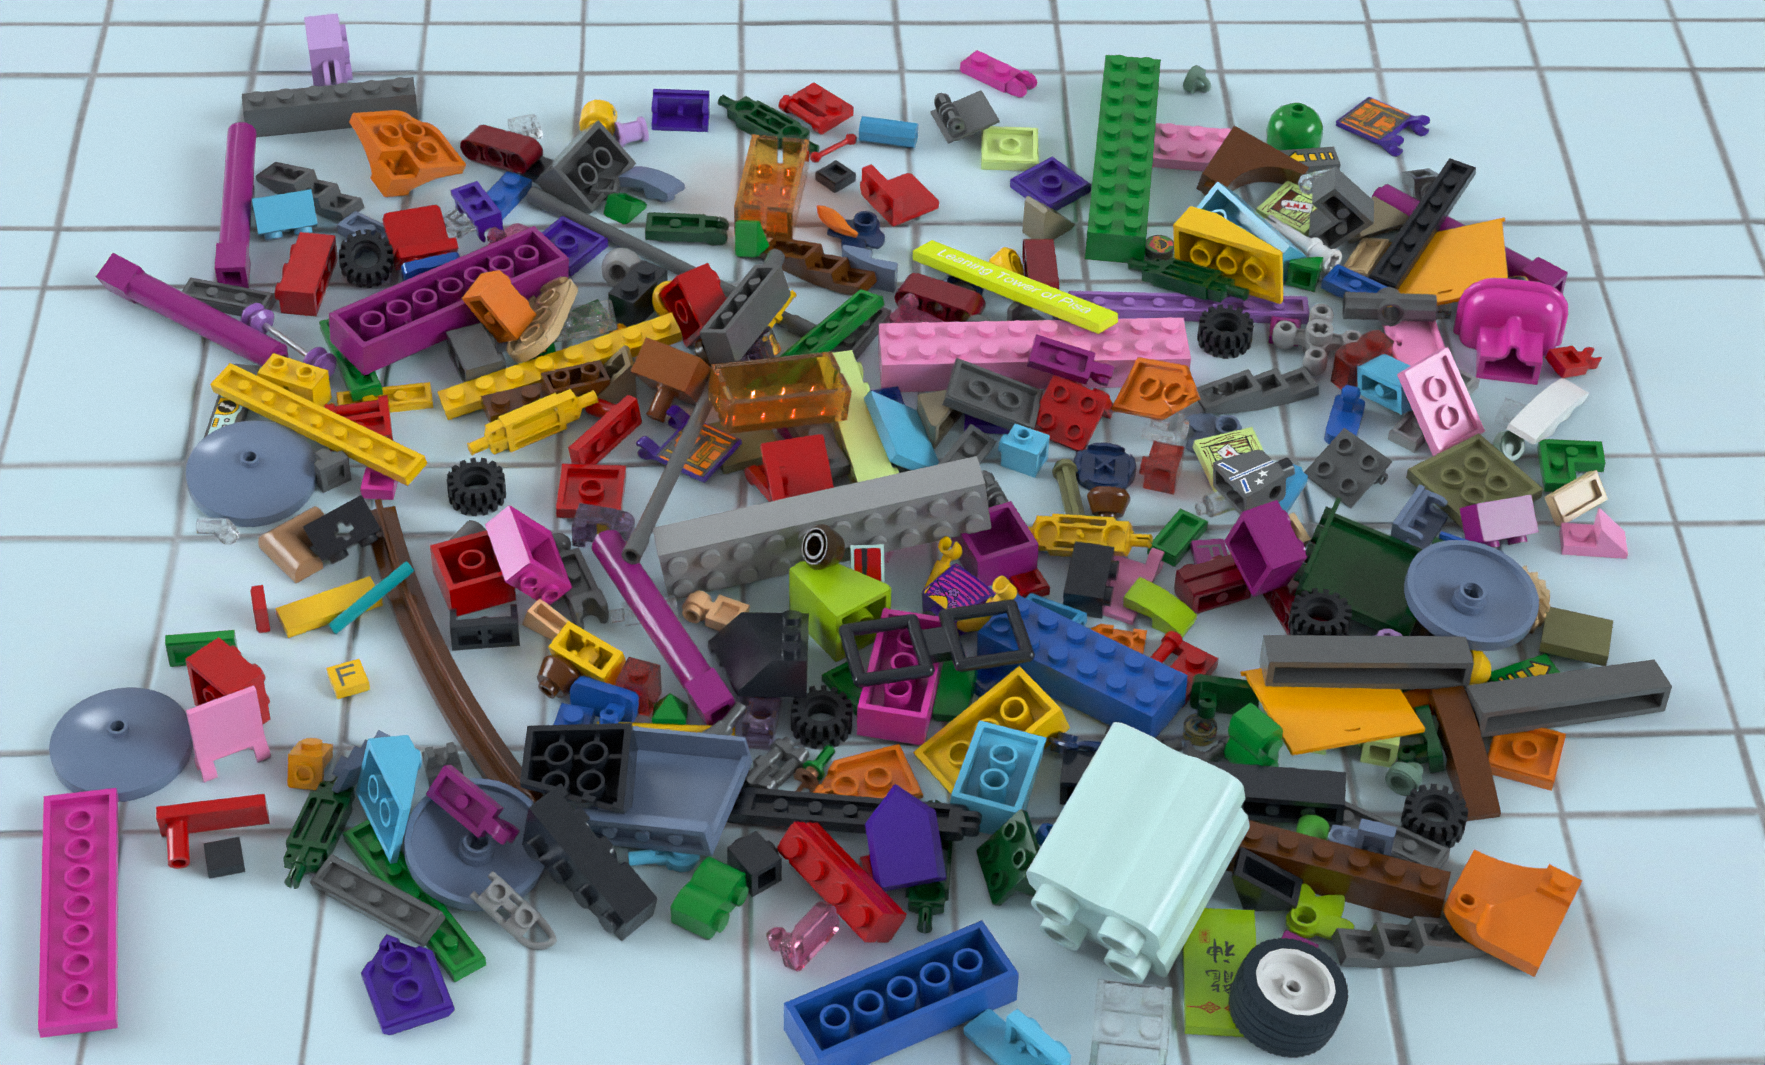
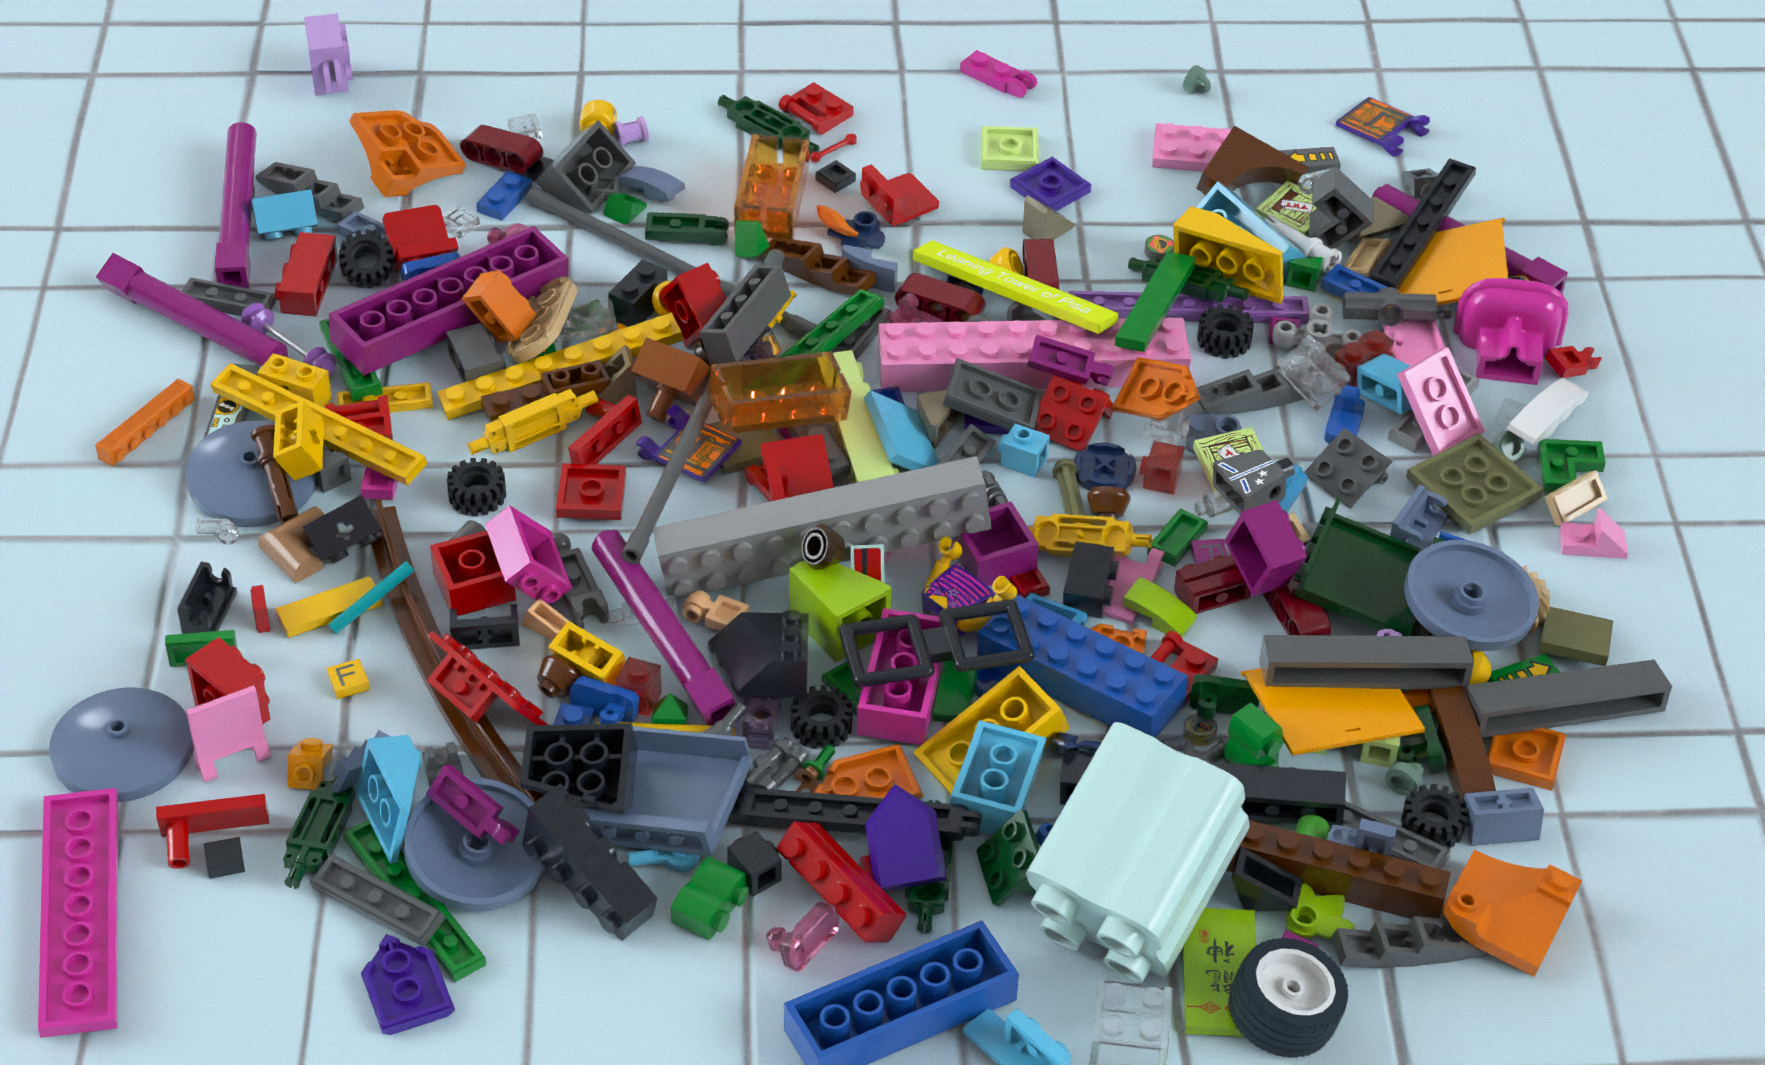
dark grey brick [242,77,418,137] -> none
dark purple hinge [450,181,505,242] -> none
light grey piece [469,871,557,950] -> none
dark purple tile [541,216,608,277] -> none
clear purple leg [572,503,635,548] -> none
light grey piece [601,248,641,287] -> none
dark purple hinge [651,89,710,132] -> none
dark azure axle [858,116,919,148] -> none
dark grey hinge [930,90,1000,144] -> none
green brick [1085,55,1161,263] -> none
green cylinder [1266,103,1323,150] -> none
black tyre [1288,588,1352,636] -> none
brick [1459,495,1539,548] -> none
none -> orange piece [95,379,195,466]
none -> black hinge [177,561,237,634]
none -> reddish brown pin [250,425,299,523]
none -> yellow brick [273,400,324,481]
none -> red bracket [426,631,548,725]
none -> green tile [1115,251,1196,352]
none -> clear bracket [1275,334,1351,412]
none -> sand blue hinge [1464,788,1544,846]

